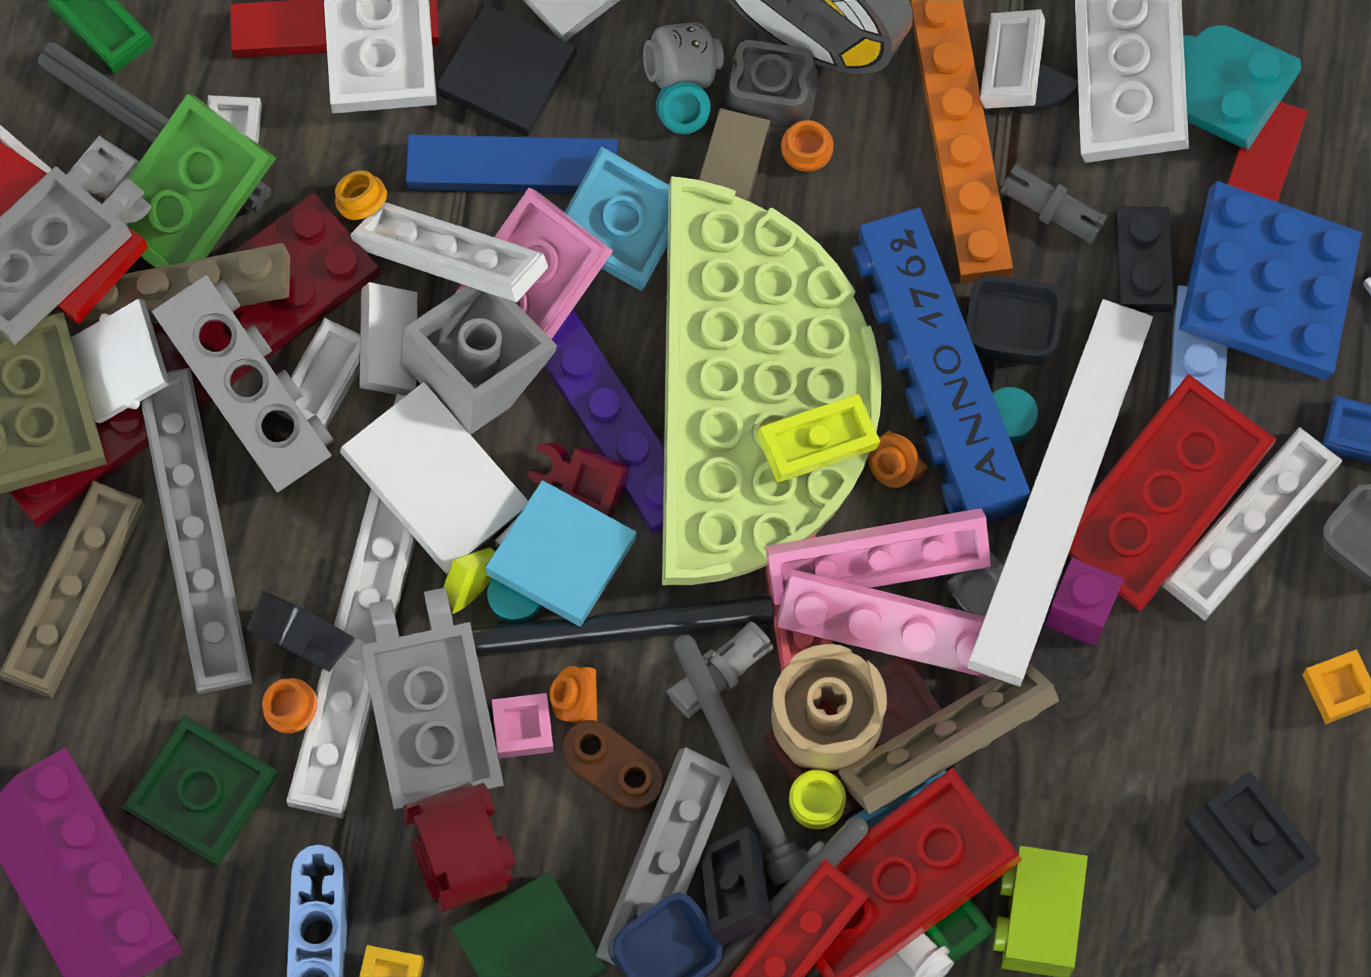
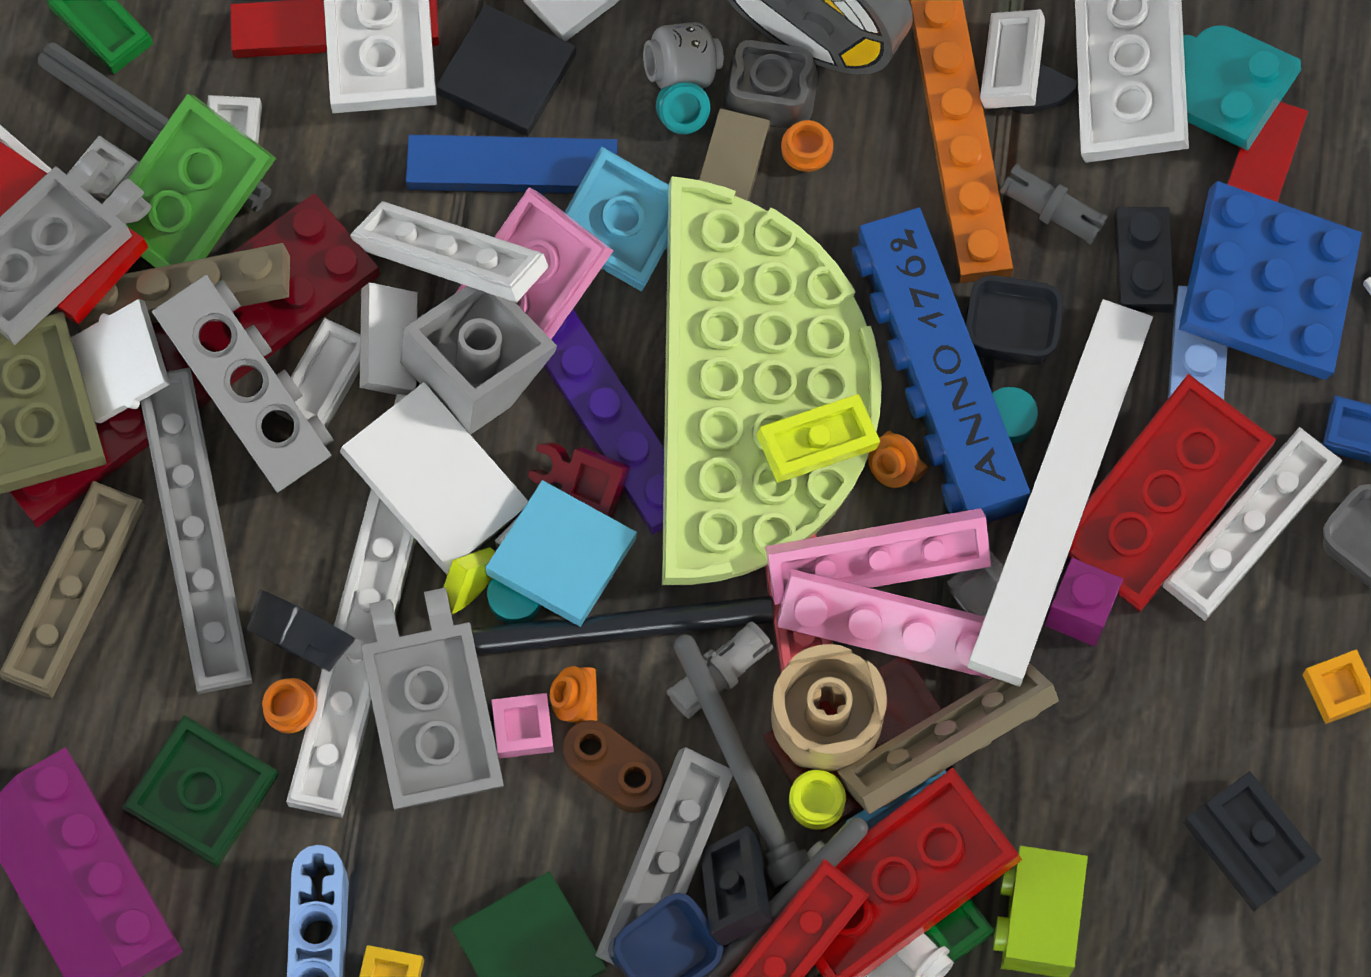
light orange plate [335,170,387,220] -> none
dark red brick [403,782,515,913] -> none

